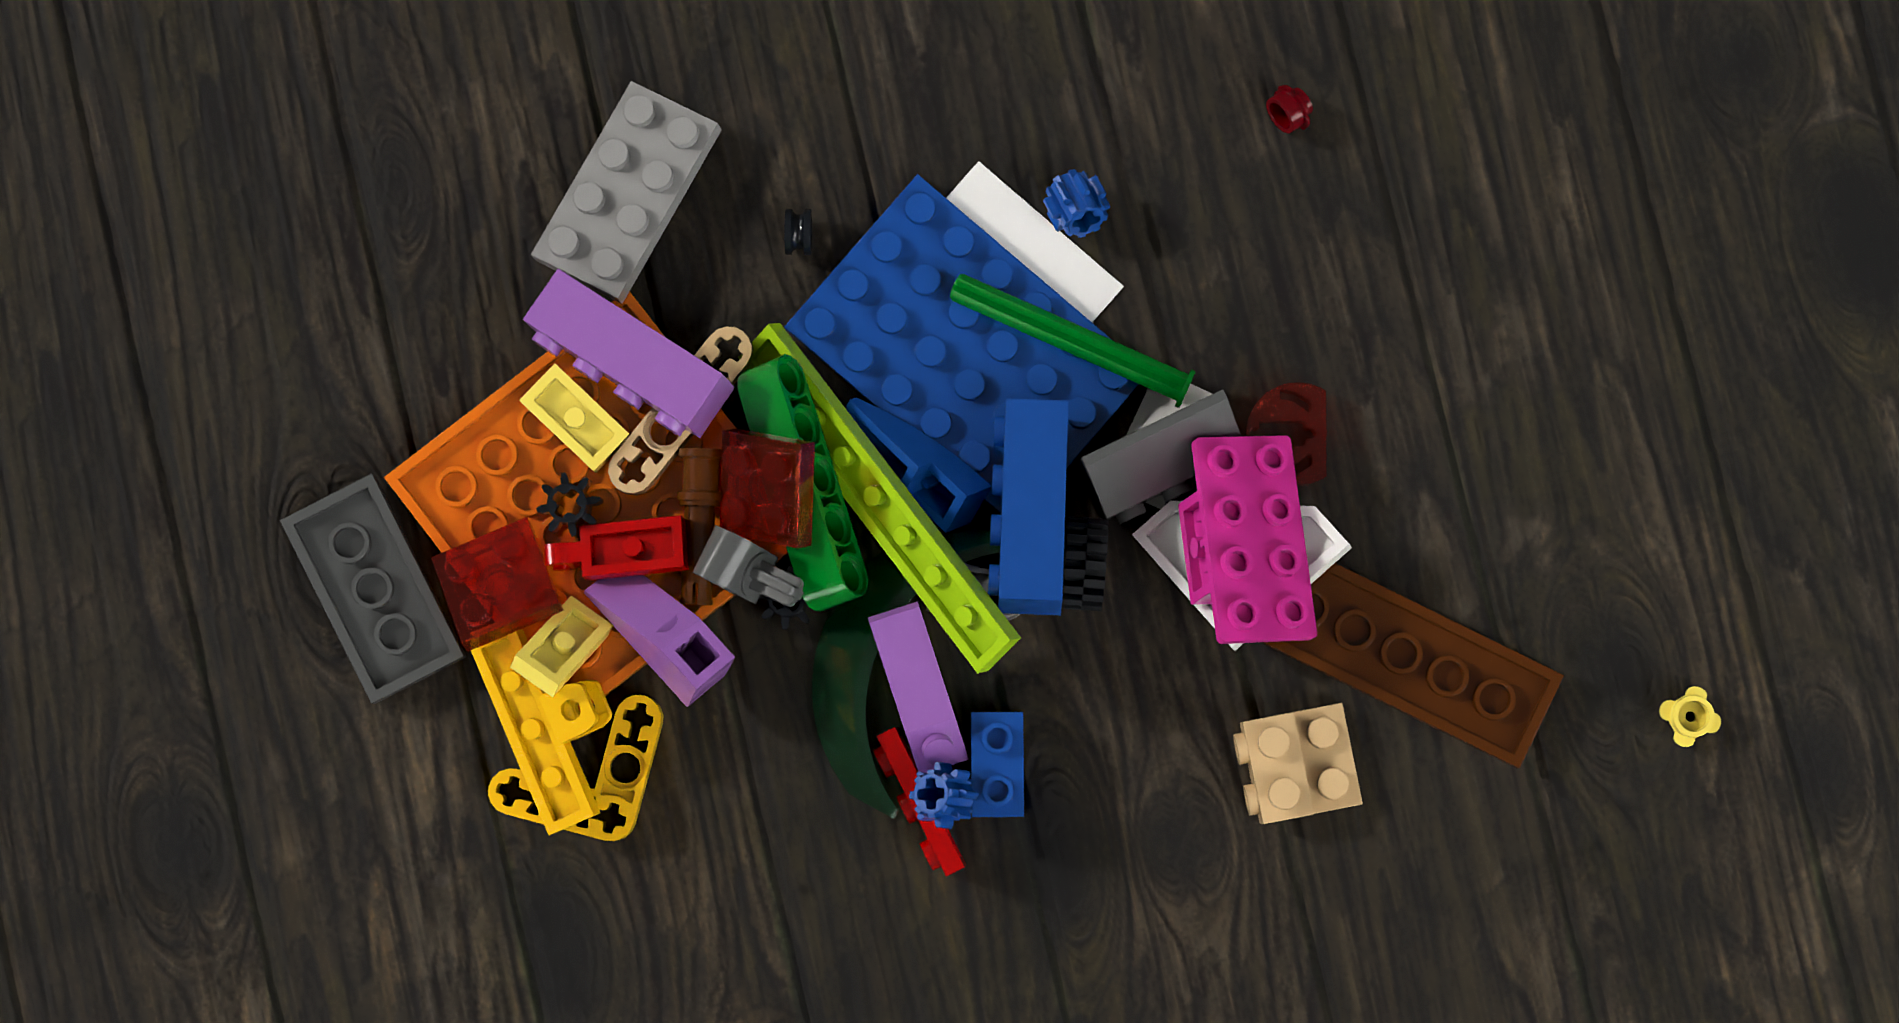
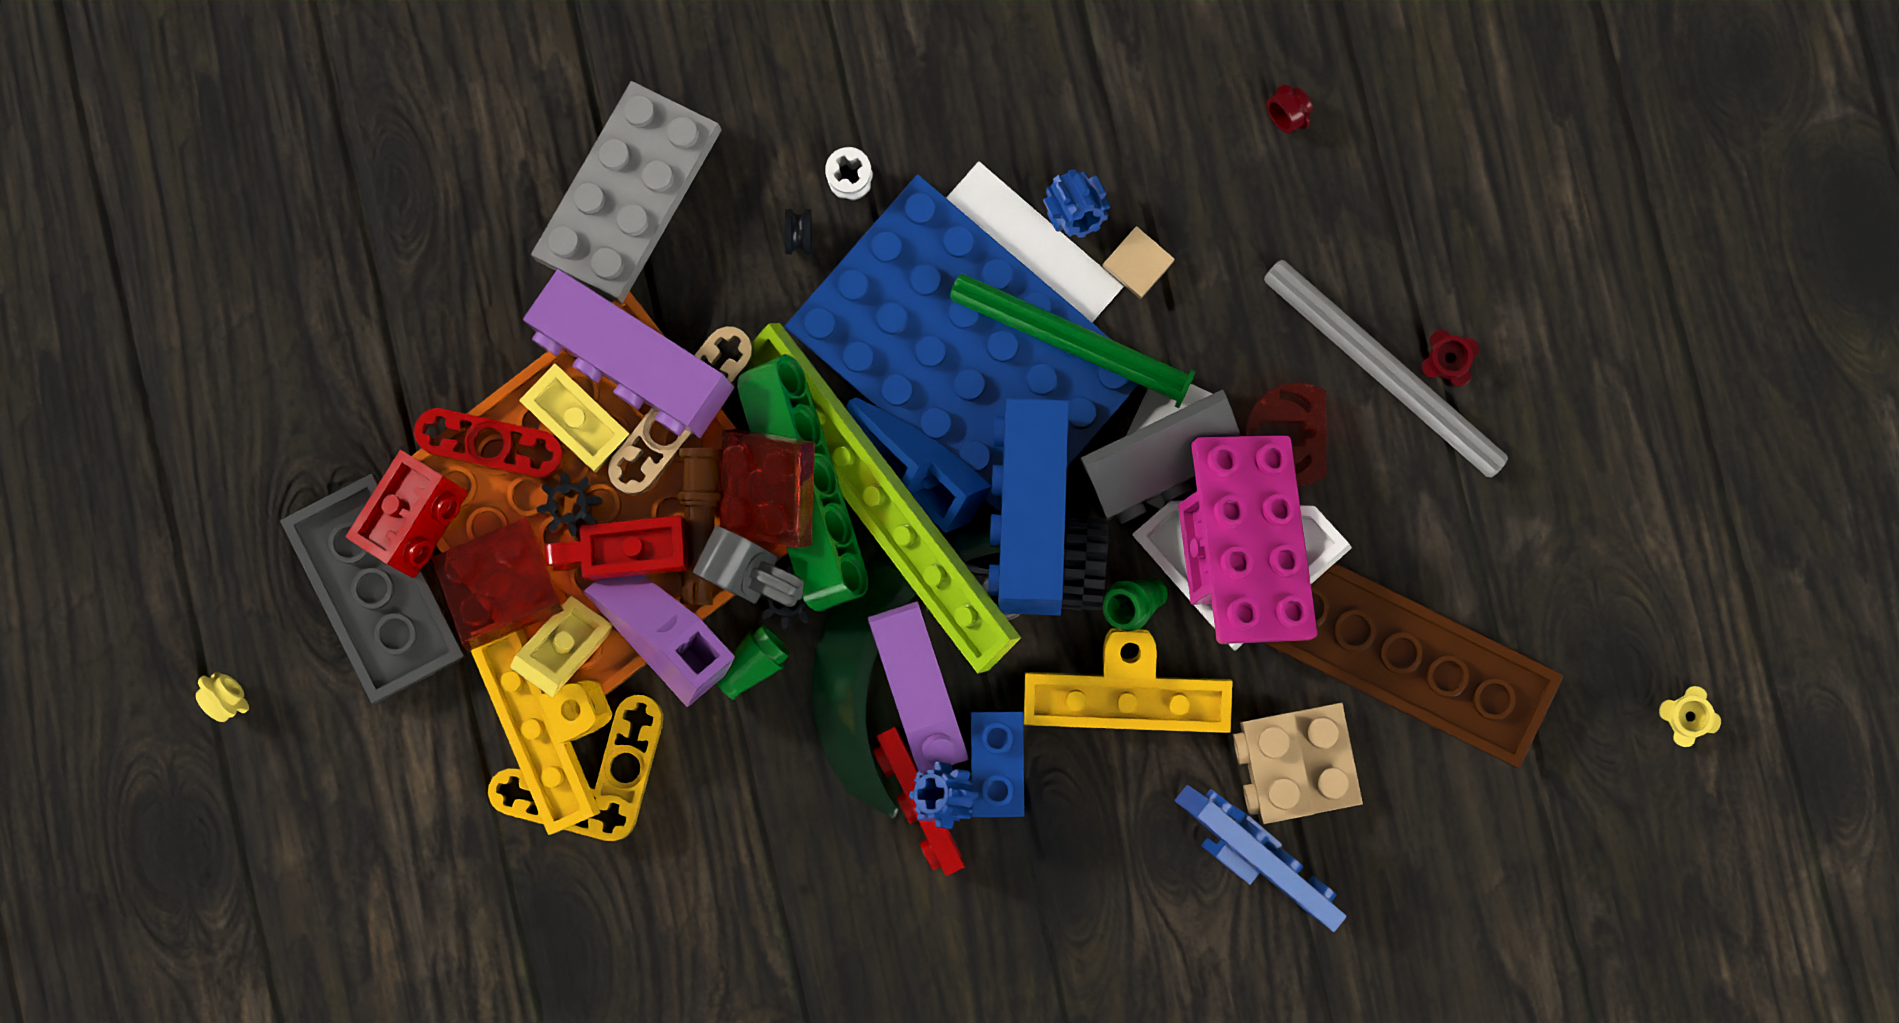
none -> light yellow plate [196,672,249,722]
none -> red bracket [345,449,468,578]
none -> red beam [414,408,565,479]
none -> green cone [716,625,790,700]
none -> white bush [825,147,873,201]
none -> yellow plate [1023,628,1233,733]
none -> tan tile [1102,226,1175,300]
none -> green cone [1102,578,1168,631]
none -> plate [1174,784,1347,932]
none -> light grey axle [1264,260,1508,478]
none -> dark red plate [1421,329,1479,387]

